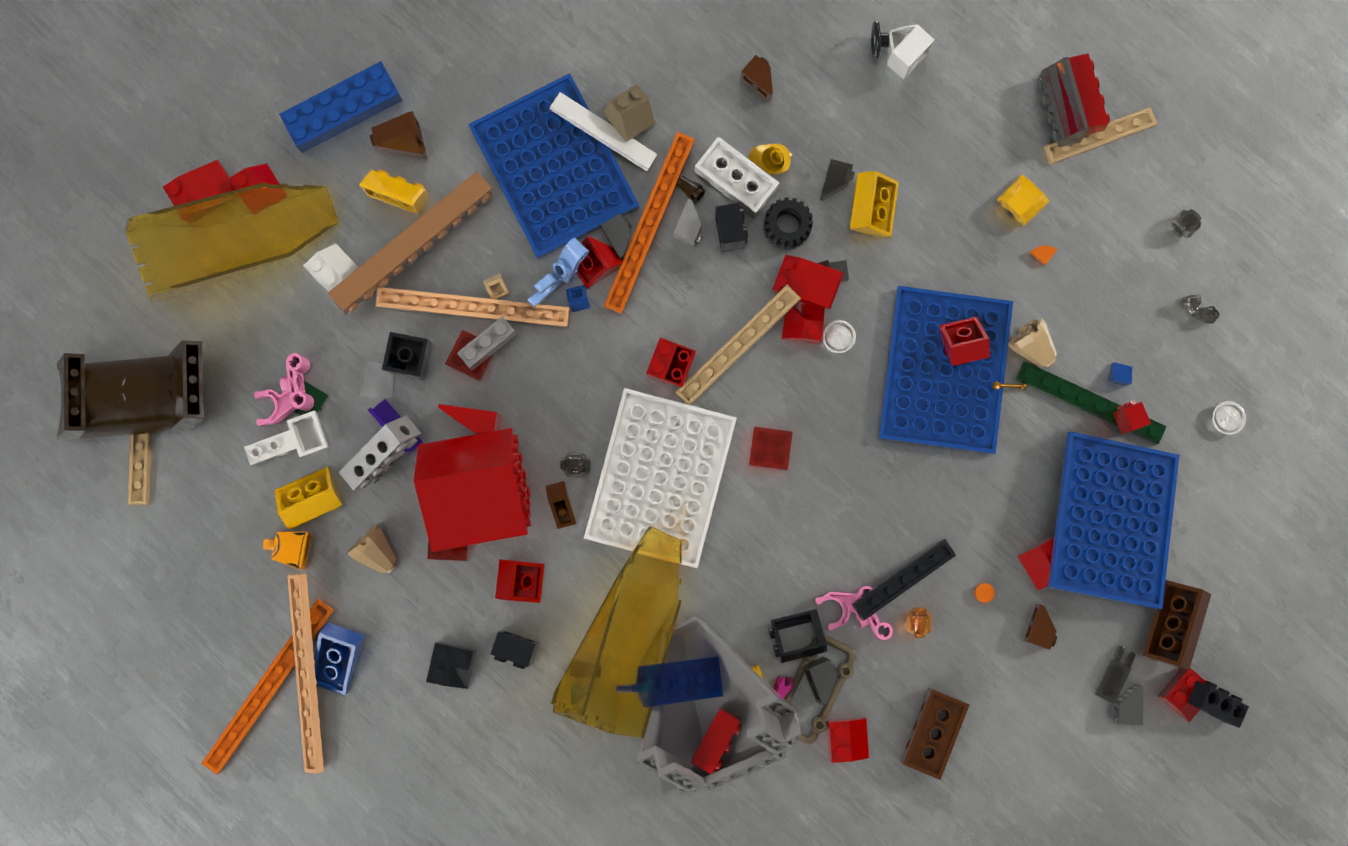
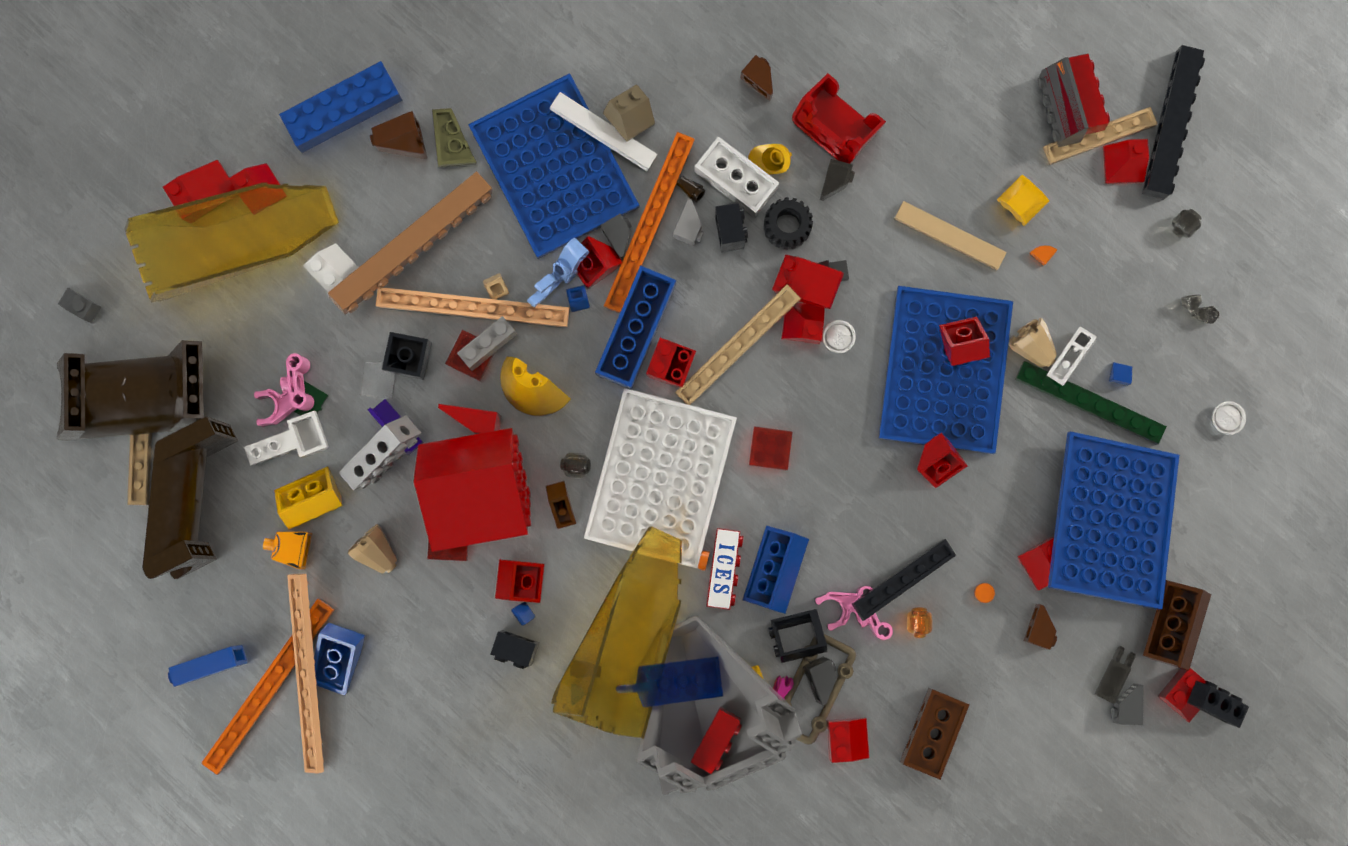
yellow slope [359,169,428,215] -> none
black slope [426,642,477,689] -> none
yellow slope [850,171,899,238] -> none
white piece [871,20,935,79] -> none
pearl gold hinge [992,381,1027,390] -> none
red brick [1112,400,1151,434] -> none
none -> dark grey slope [58,288,101,323]
none -> dark brown piece [142,416,238,579]
none -> blue slope [168,645,248,687]
none -> olive wing [432,108,477,167]
none -> yellow cone [500,356,571,416]
none -> blue slope [511,602,535,626]
none -> blue brick [595,266,676,390]
none -> orange tile [698,550,710,571]
none -> white brick [706,528,743,610]
none -> blue slope [743,526,809,614]
none -> red windscreen [792,73,886,165]
none -> tan tile [894,201,1007,270]
none -> red slope [917,433,968,488]
none -> white slope [1047,326,1097,386]
none -> red slope [1103,139,1149,184]
none -> black brick [1142,45,1205,200]

